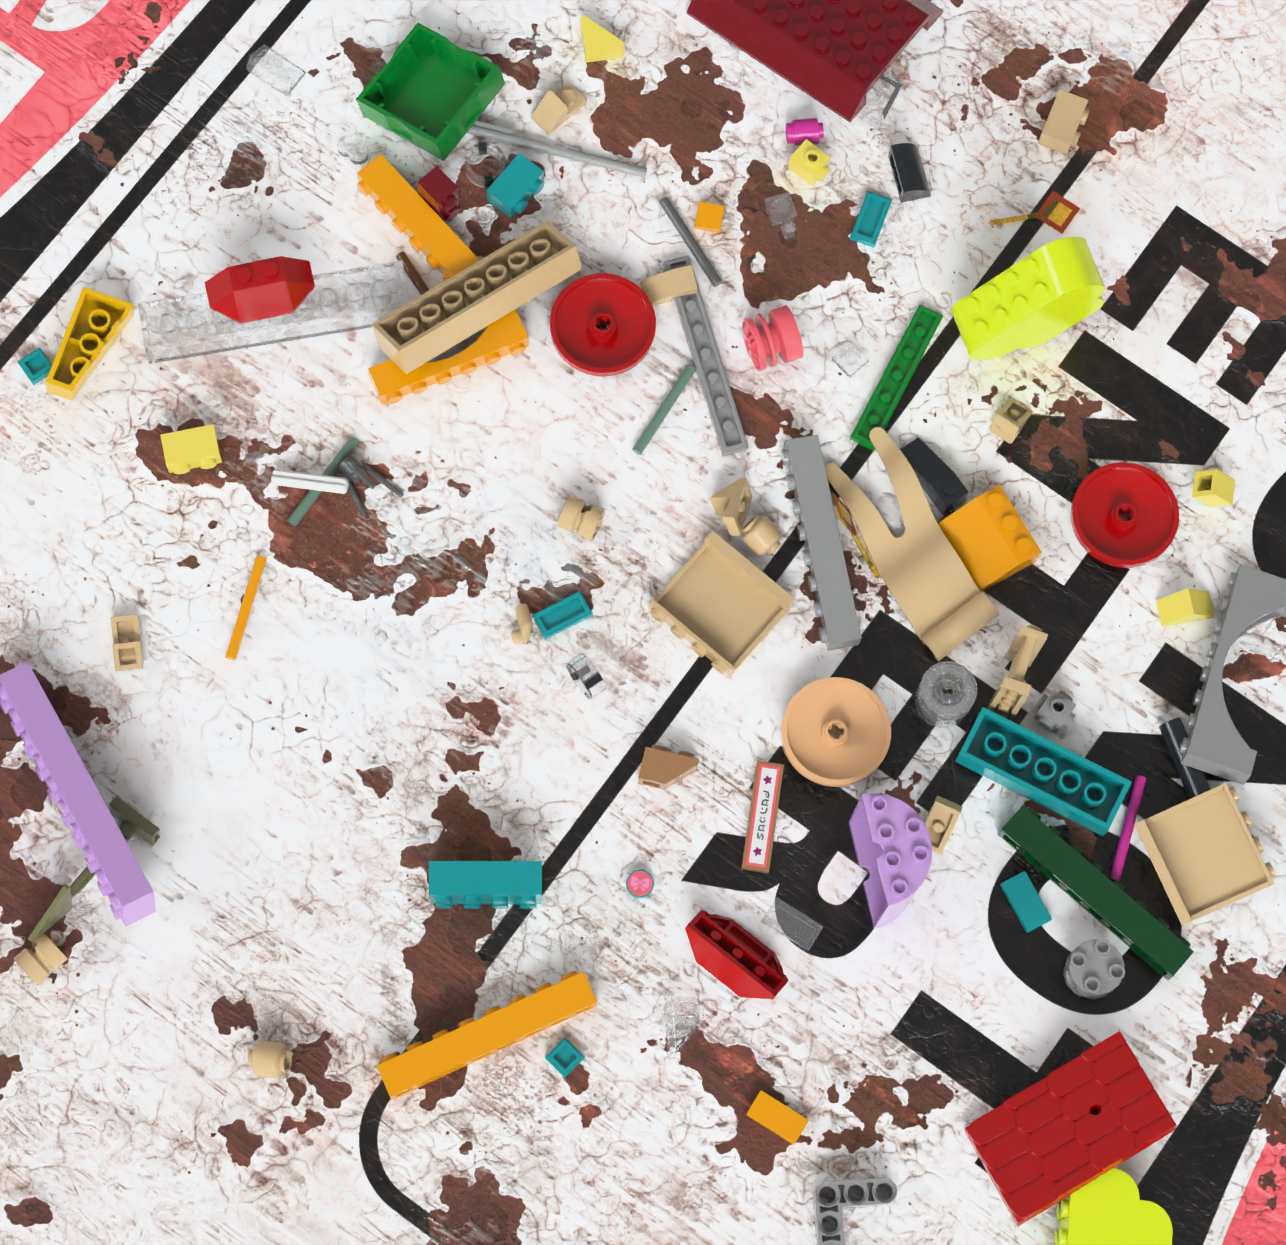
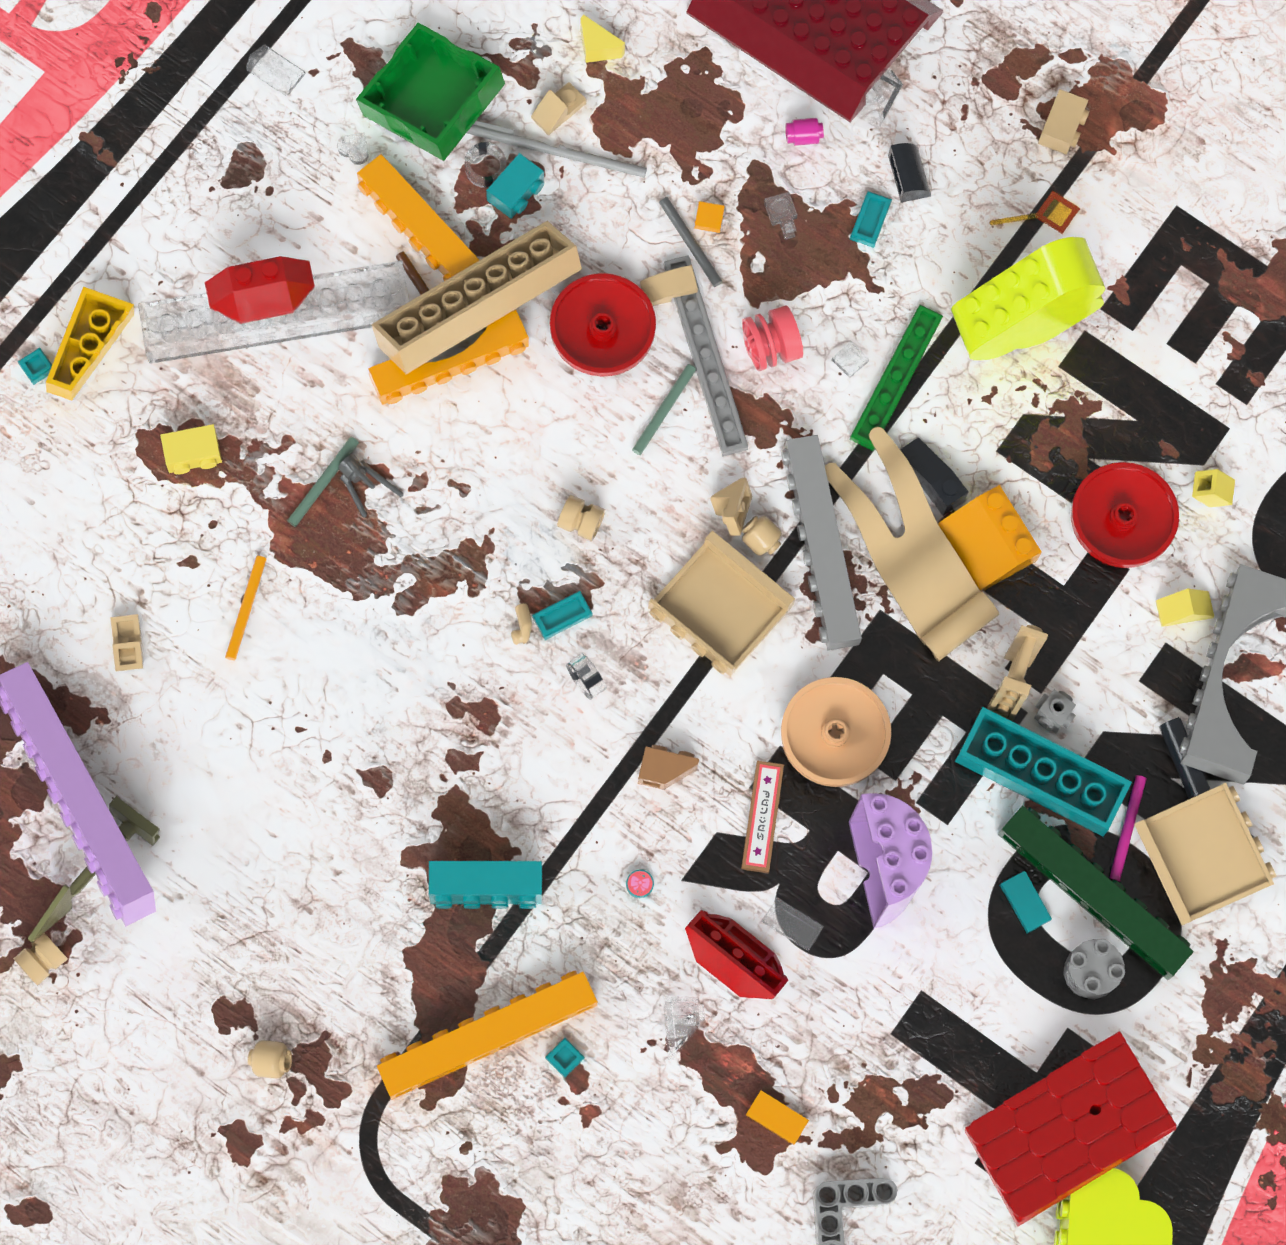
white axle [271,469,349,494] -> none
dark red brick [417,166,460,221] -> none
light yellow brick [788,139,831,186] -> none
clear yellow piece [831,493,880,578] -> none
clear wheel [915,661,977,728] -> none
tan slope [925,796,963,854] -> none
tan slope [990,398,1033,444] -> none

